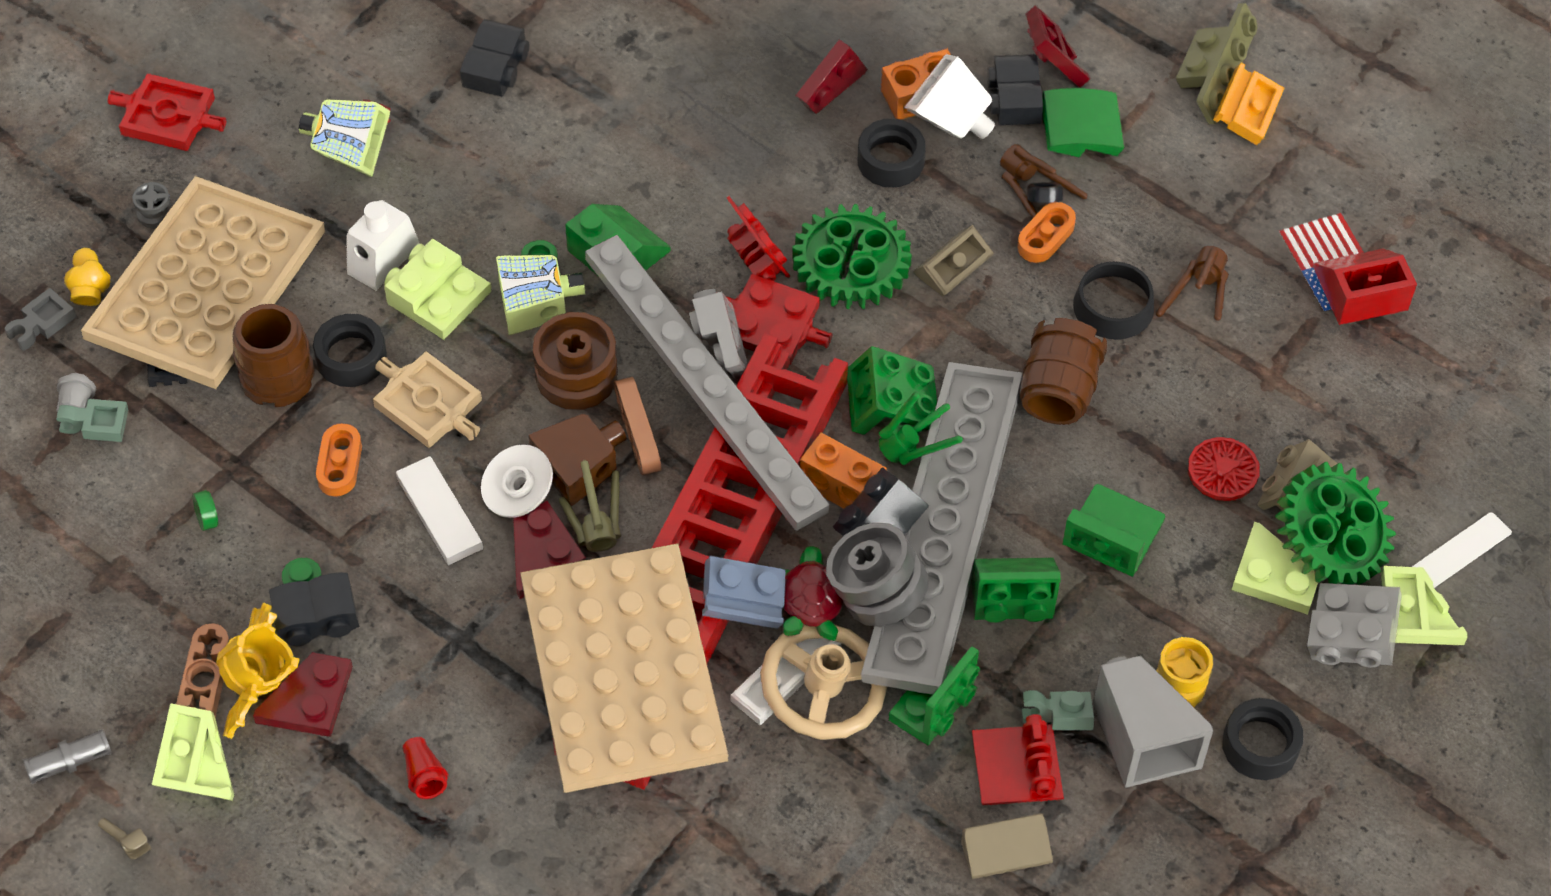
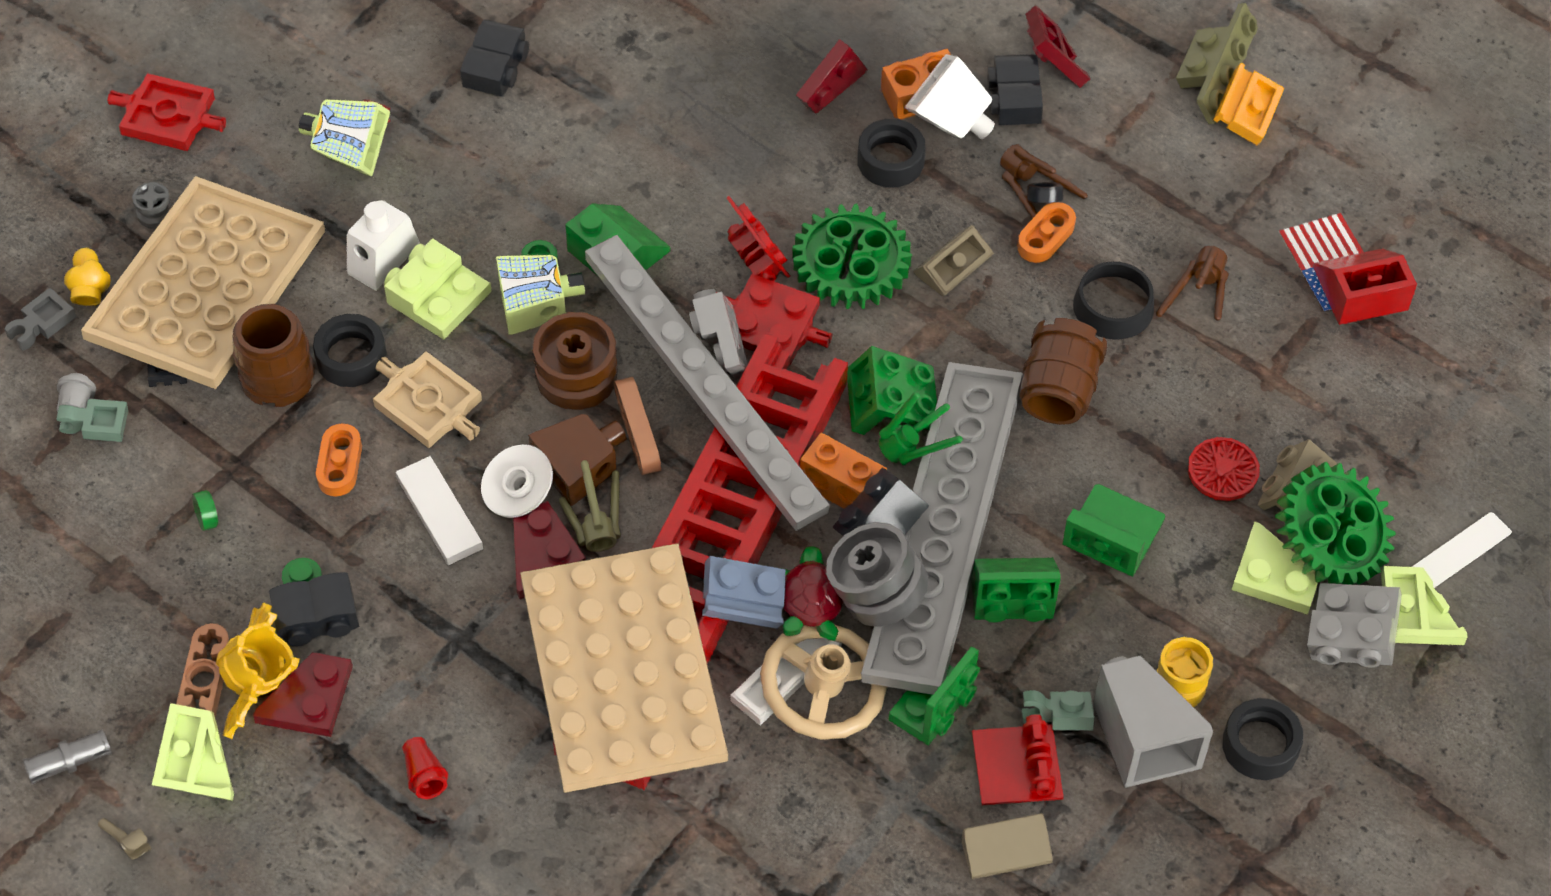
green slope [1042,88,1124,157] -> none

